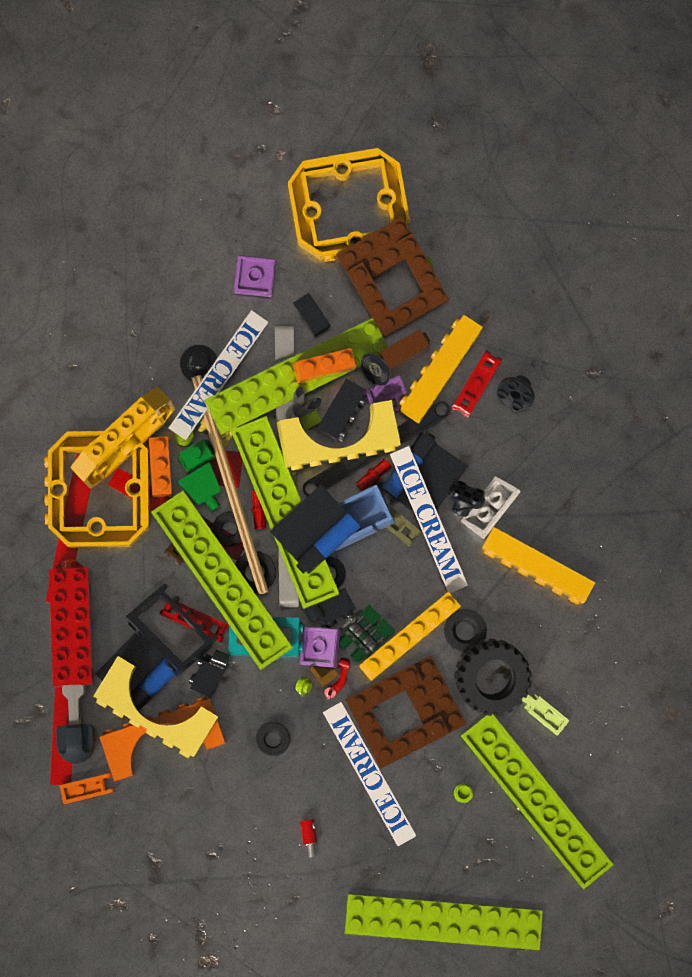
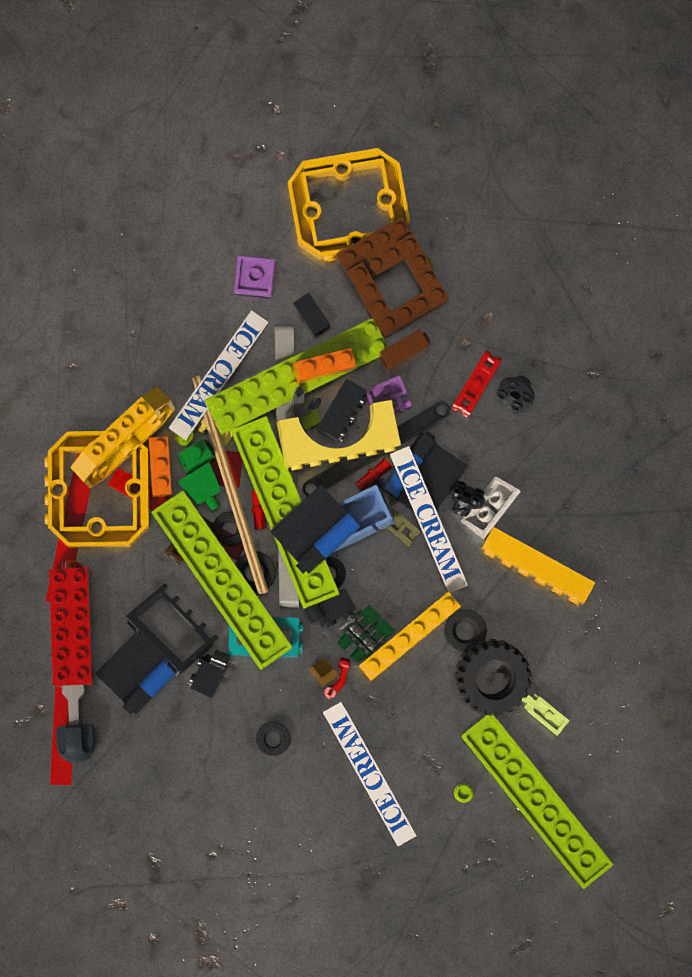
orange hinge [59,773,115,804] -> none
light yellow arch [93,656,219,759] -> none
orange arch [100,697,226,781] -> none
red plate [159,601,229,643] -> none
black plate [180,345,217,382] -> none
lime plate [296,676,313,695] -> none
medium lavender plate [300,626,341,668] -> none
red piece [300,819,317,858] -> none
reddish brown piece [345,655,466,769] -> none
lime plate [345,894,543,950] -> none
black sticker [361,353,390,386] -> none
yellow brick [400,315,483,424] -> none

